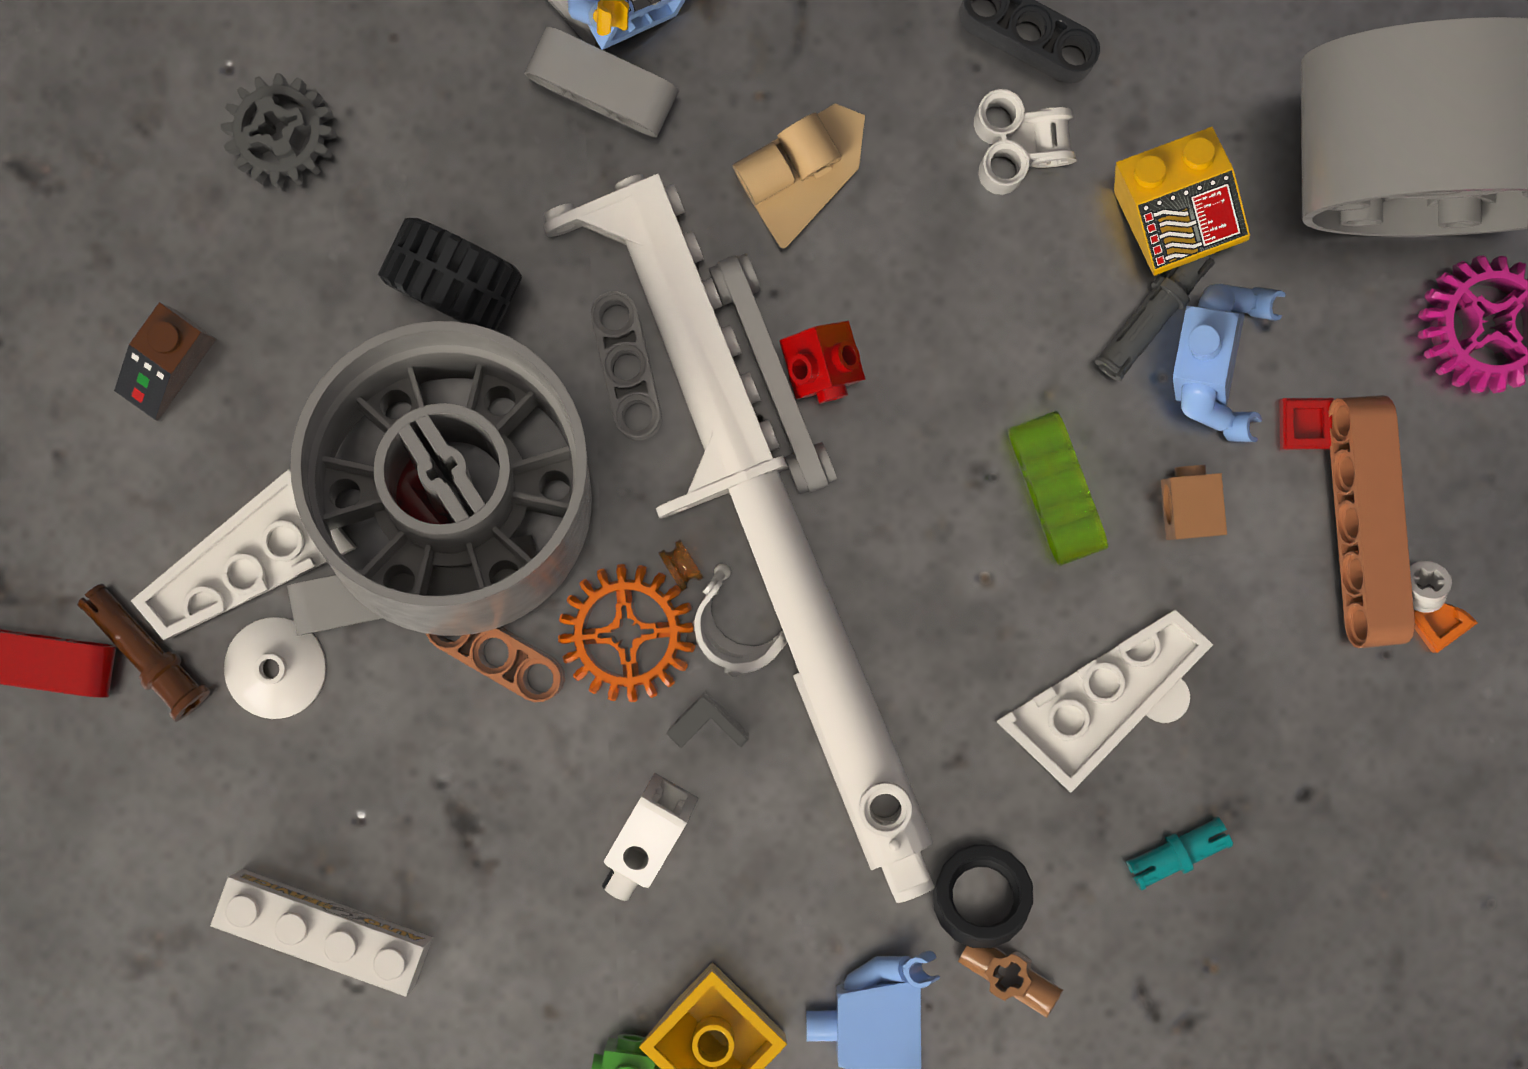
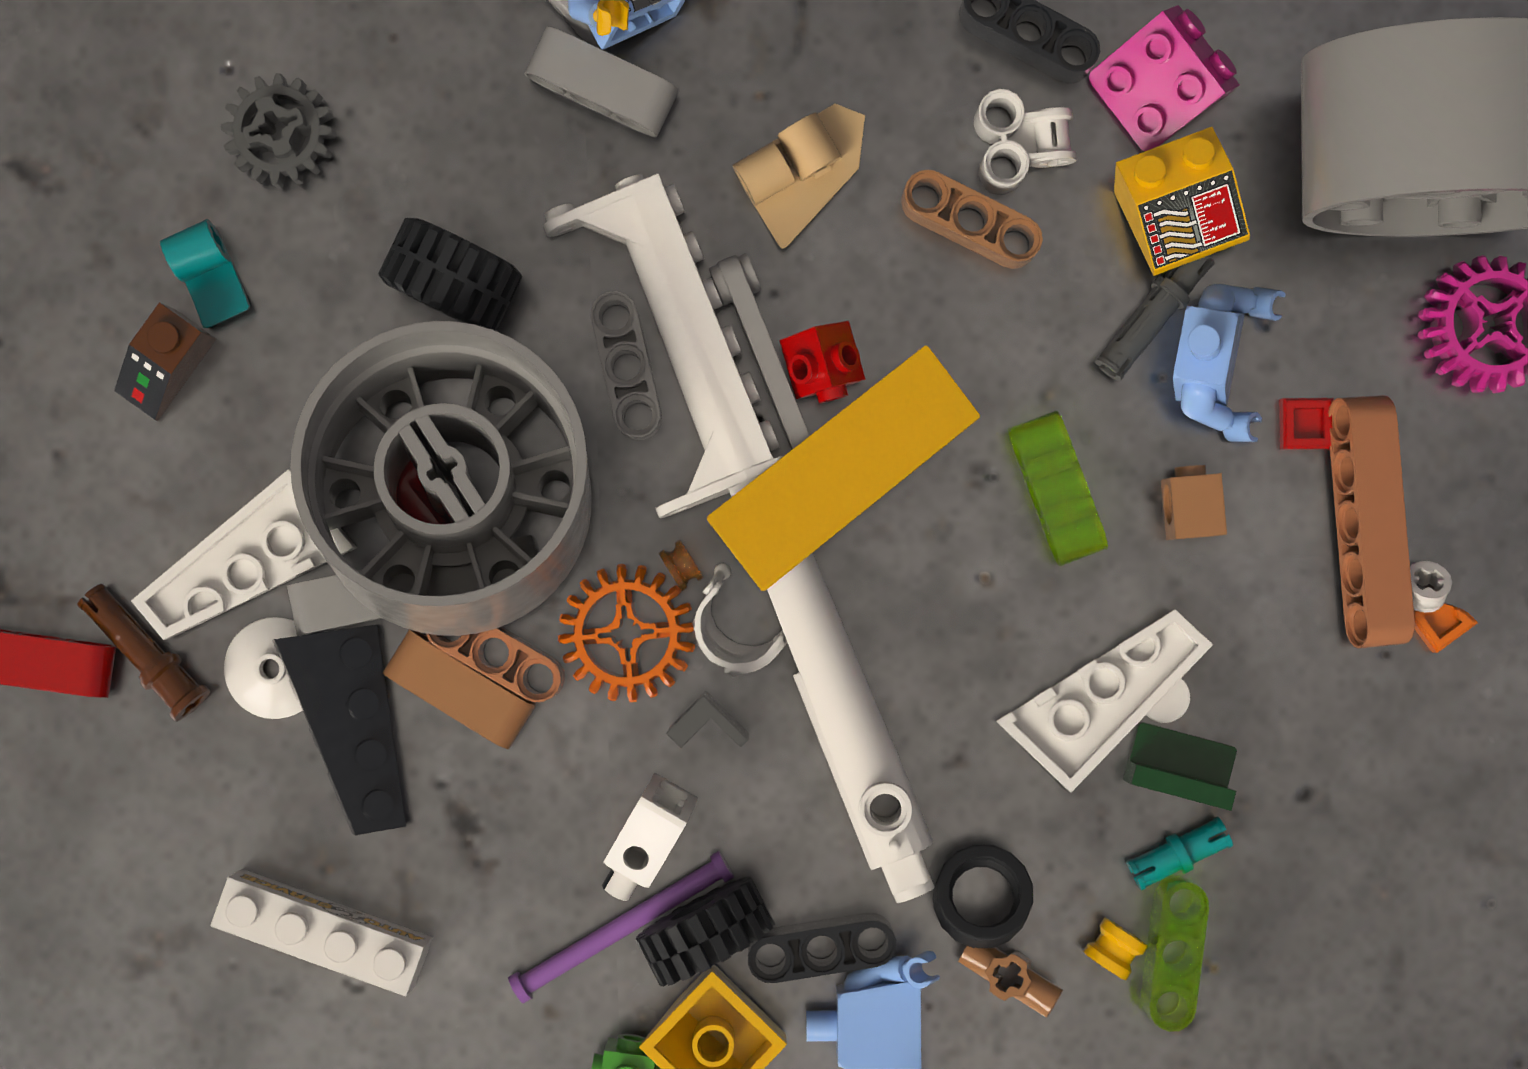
none -> teal panel [160,218,250,328]
none -> black wing [272,624,406,836]
none -> medium nougat beam [383,629,536,749]
none -> medium lavender bar [508,851,734,1004]
none -> black tyre [636,876,775,987]
none -> yellow sticker [707,346,980,591]
none -> black beam [748,913,896,983]
none -> medium nougat beam [901,170,1043,269]
none -> yellow wheel [1083,917,1148,980]
none -> dark pink bracket [1089,5,1240,152]
none -> dark green panel [1123,722,1237,811]
none -> clear neon green beam [1141,875,1209,1032]

